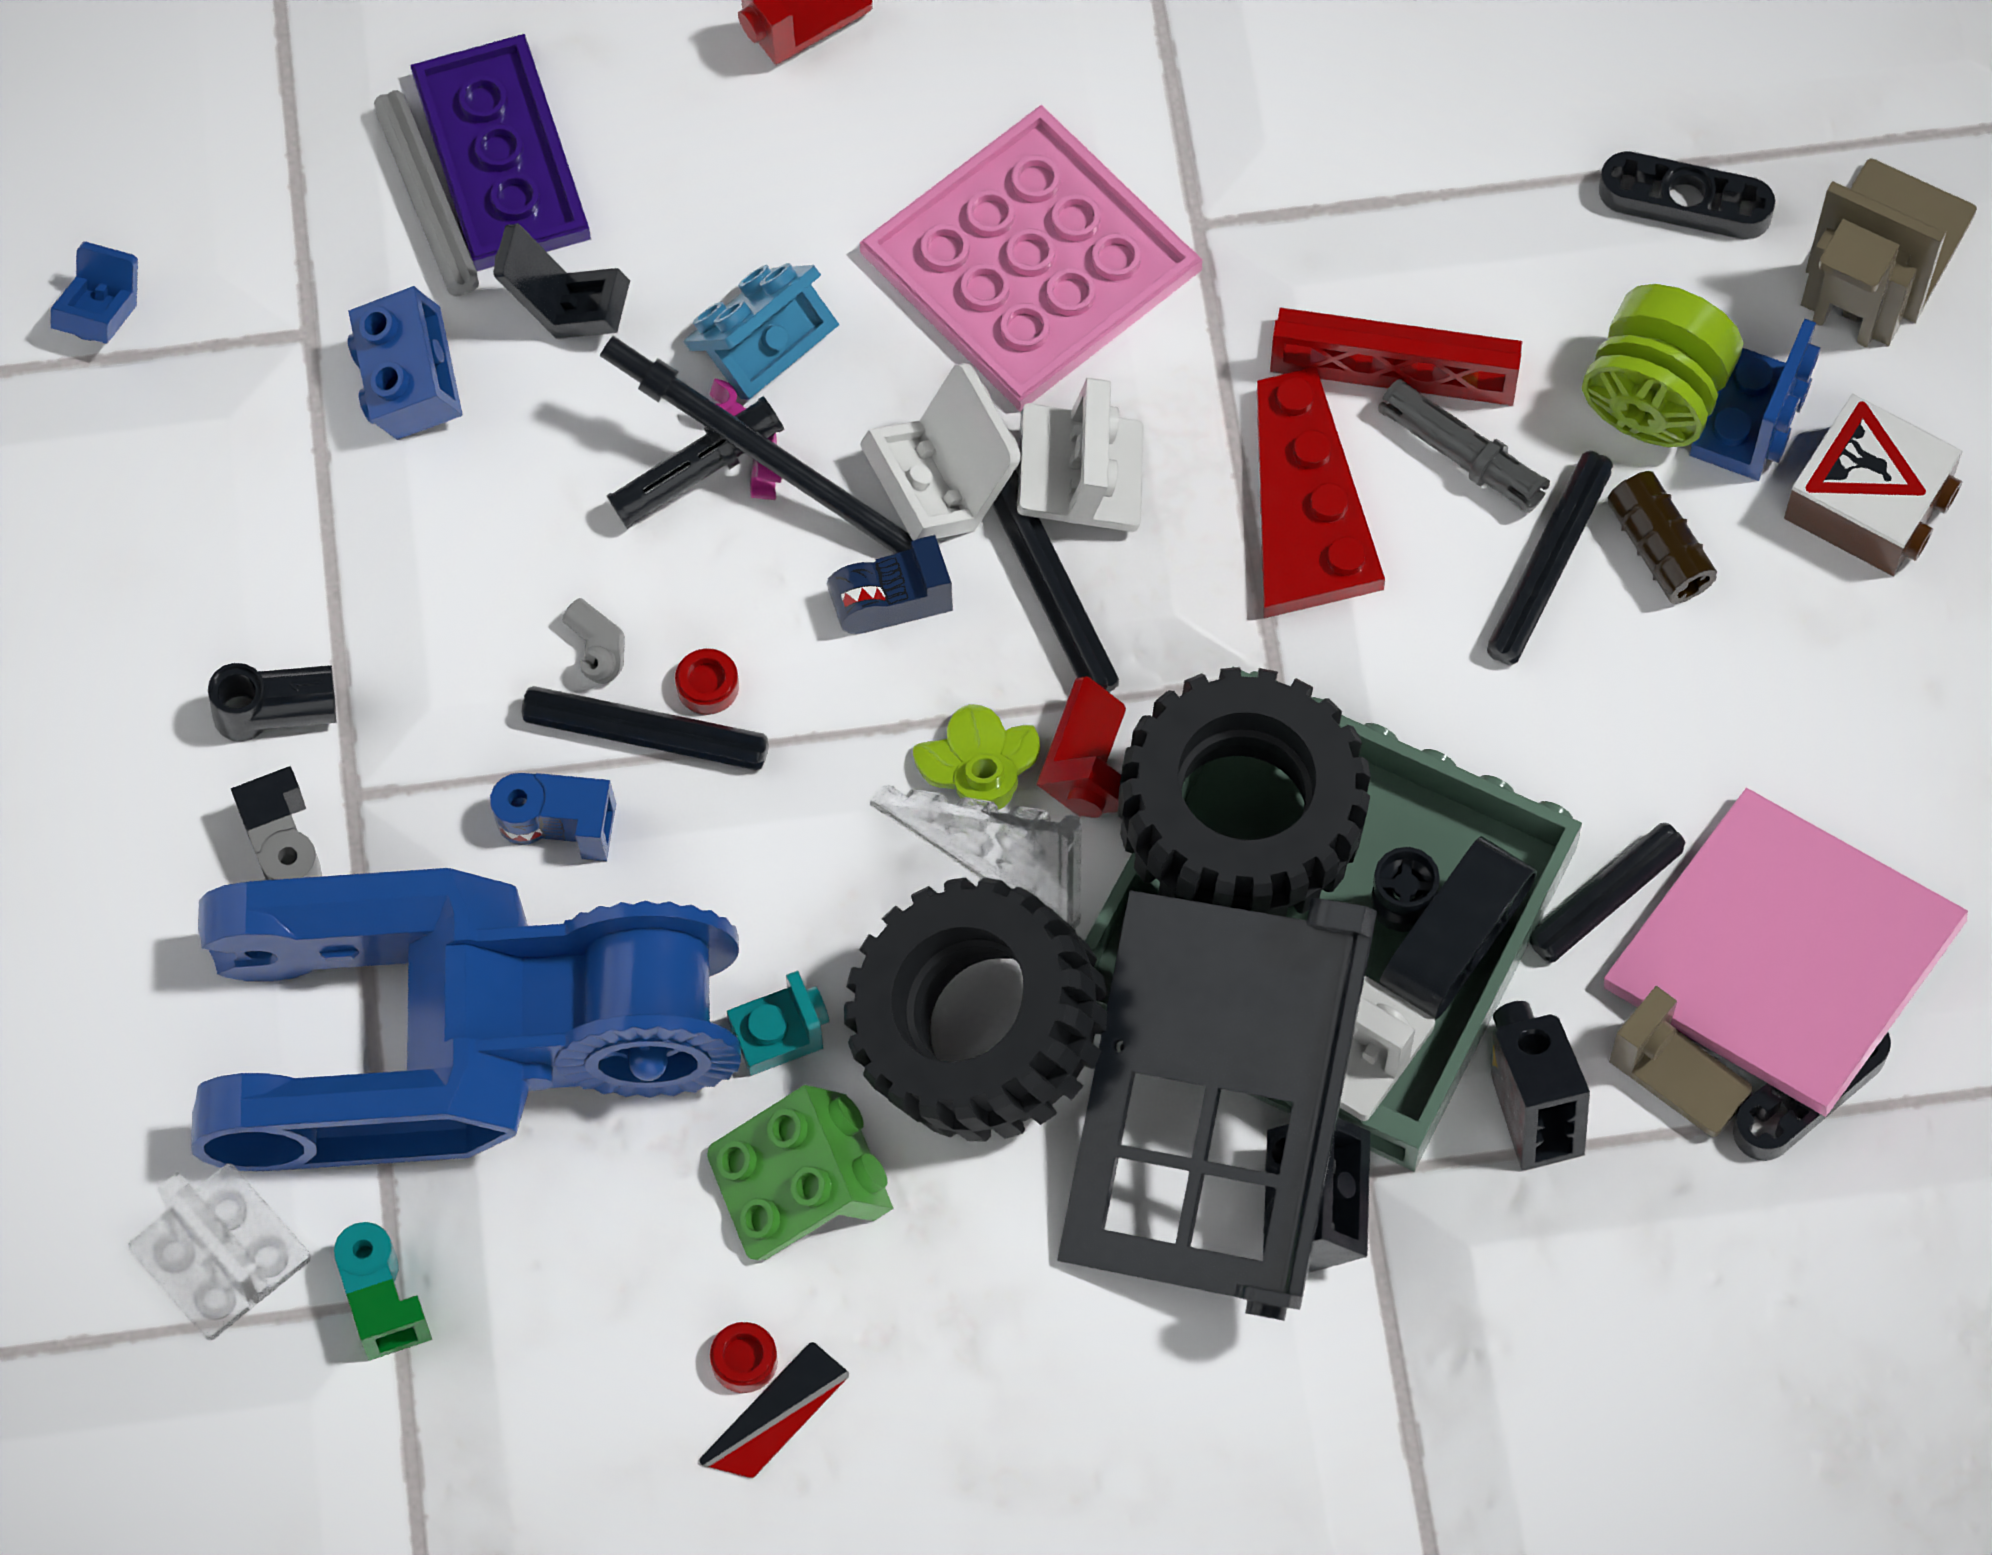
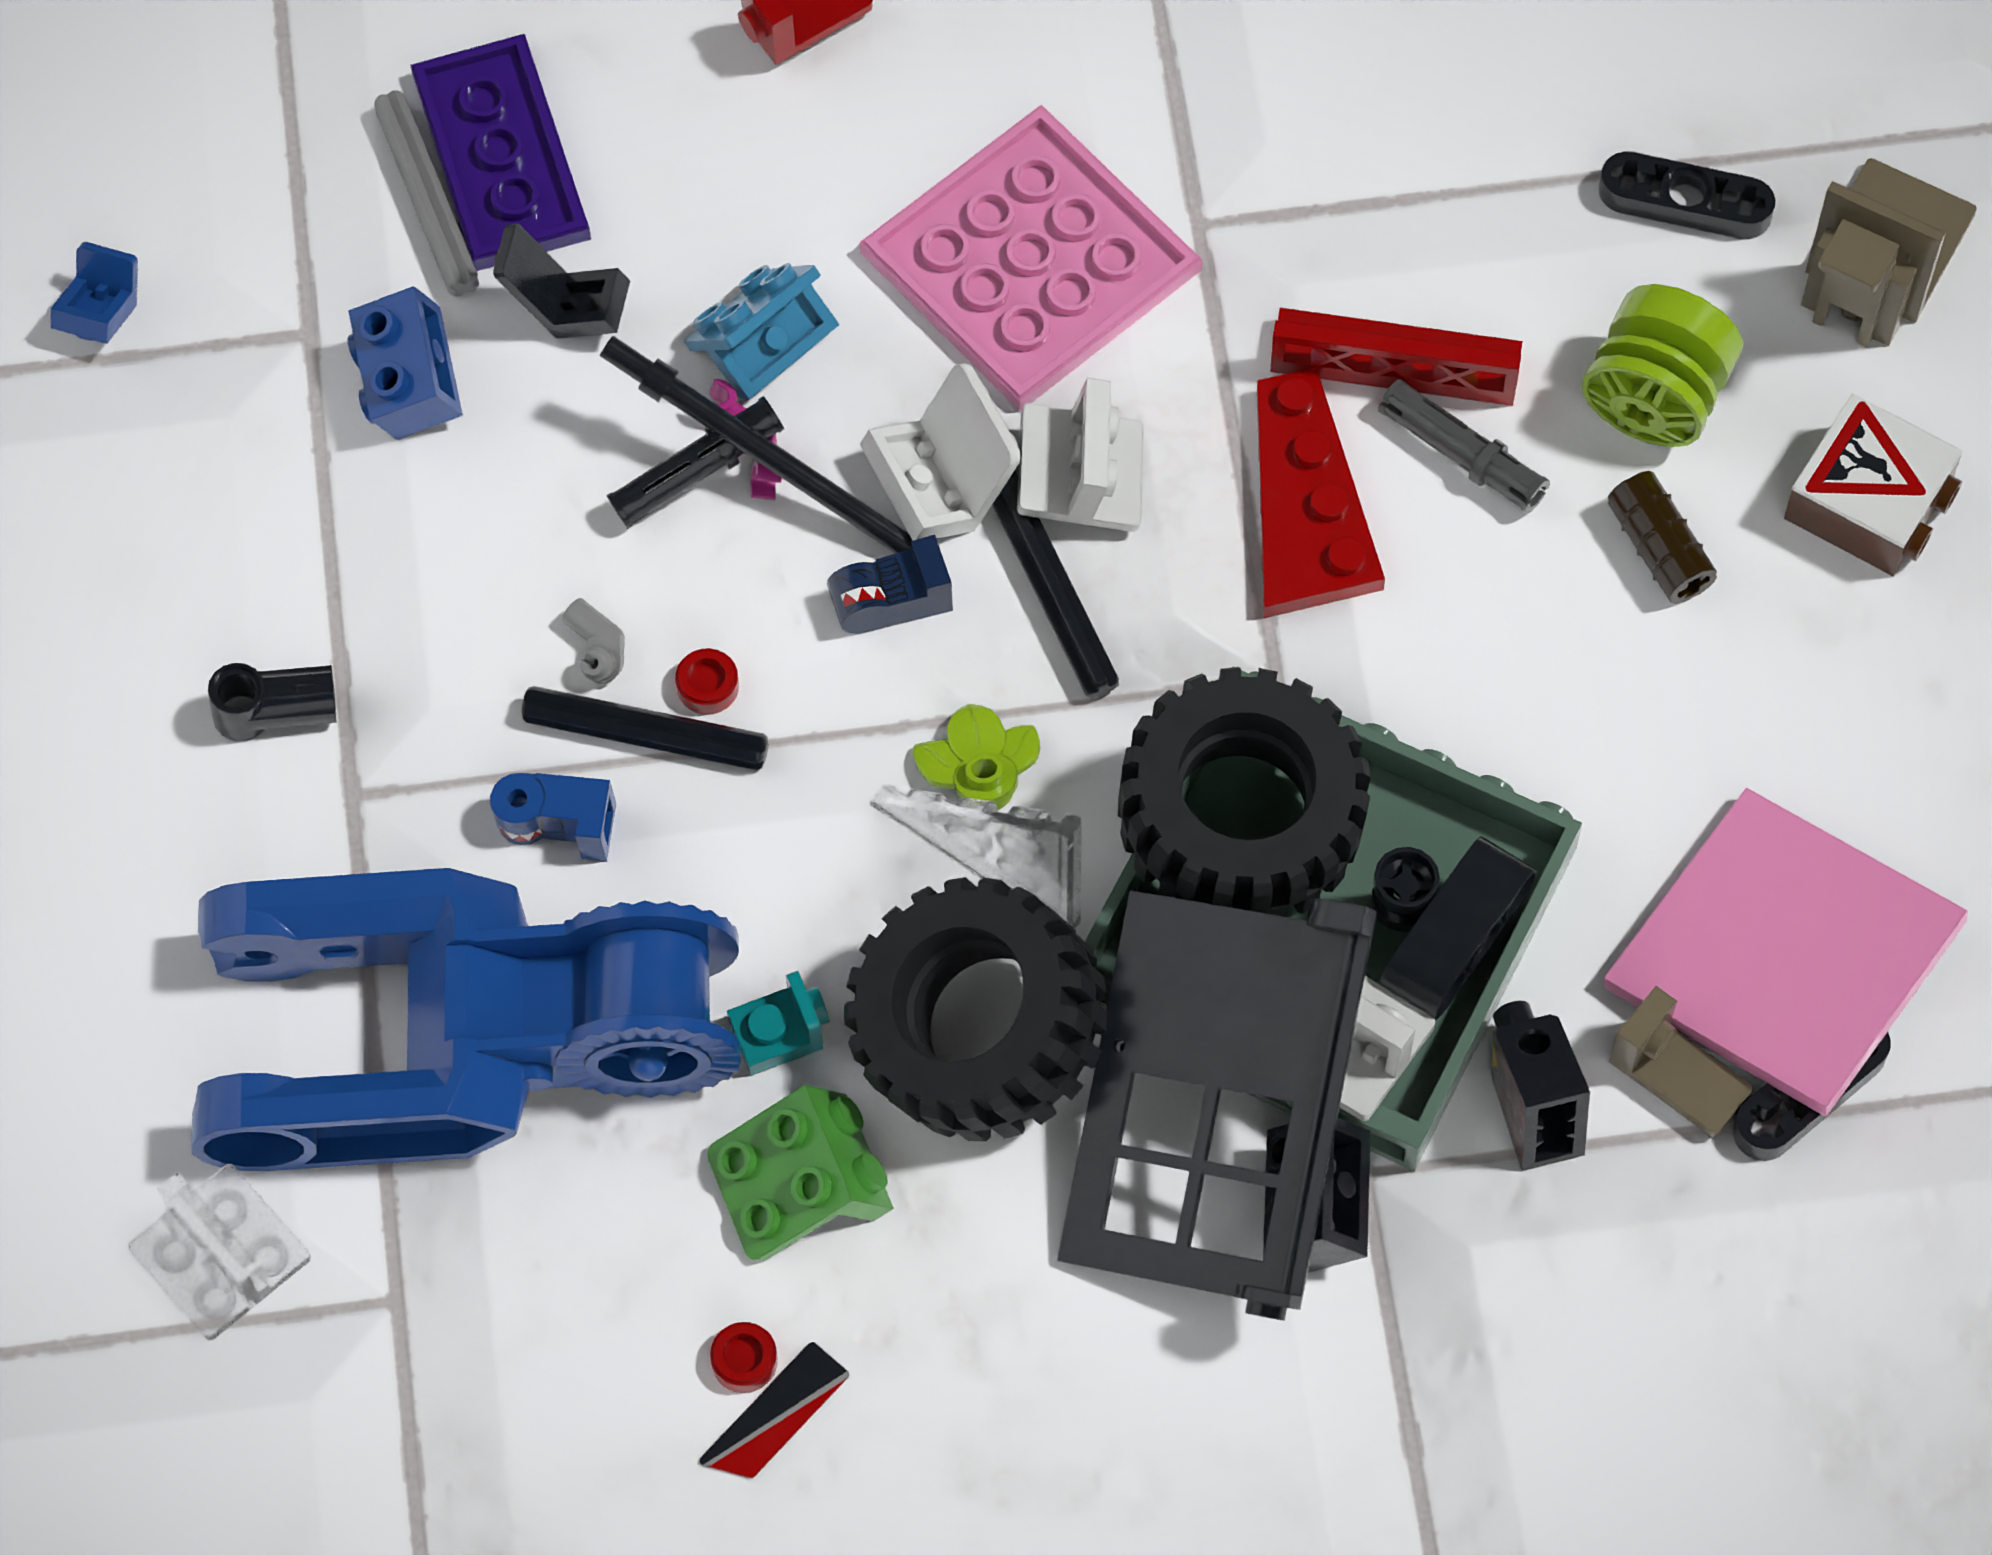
leg [230,765,322,880] -> none
leg [334,1222,432,1361] -> none
red bracket [1036,677,1126,818] -> none
black axle [1487,450,1613,665] -> none
black axle [1530,822,1685,963] -> none
blue bracket [1689,318,1821,481] -> none

